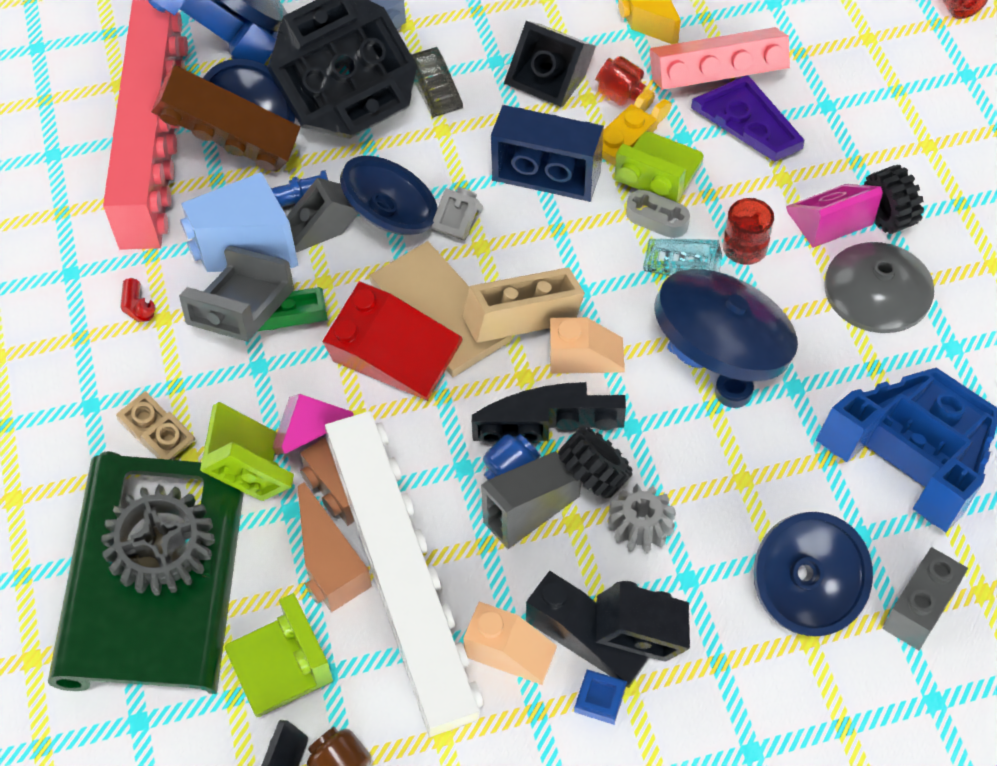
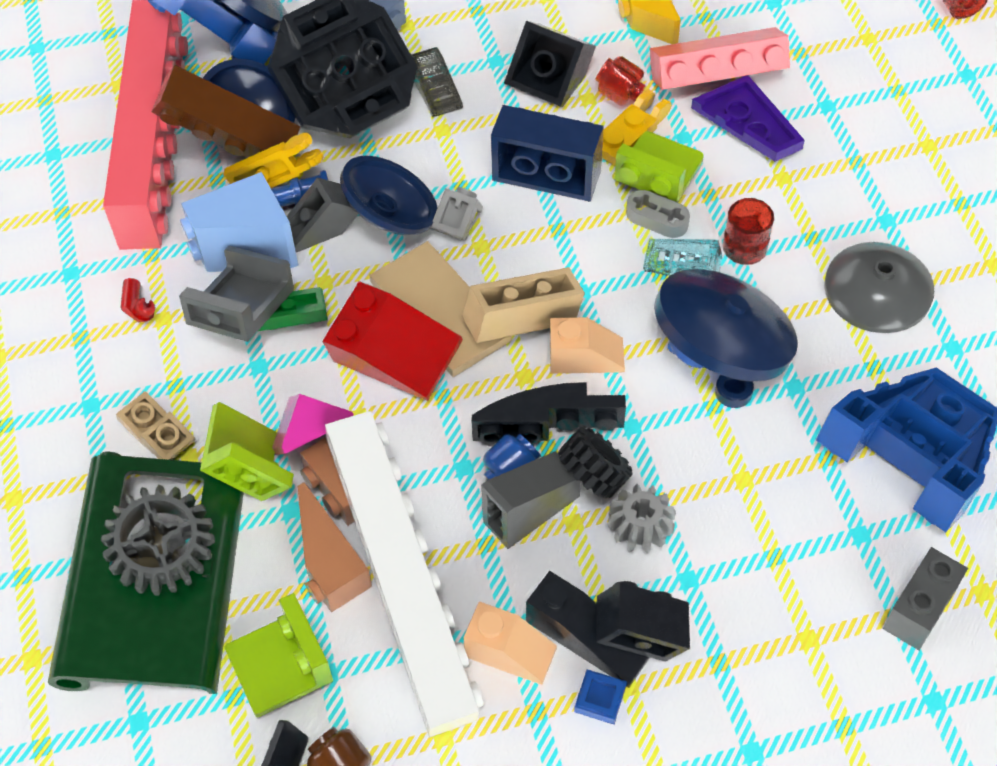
dark blue dish [753,512,873,636] -> none
dark pink slope [786,184,883,248] -> none
black tyre [864,164,924,234] -> none
none -> yellow hinge [223,132,324,188]

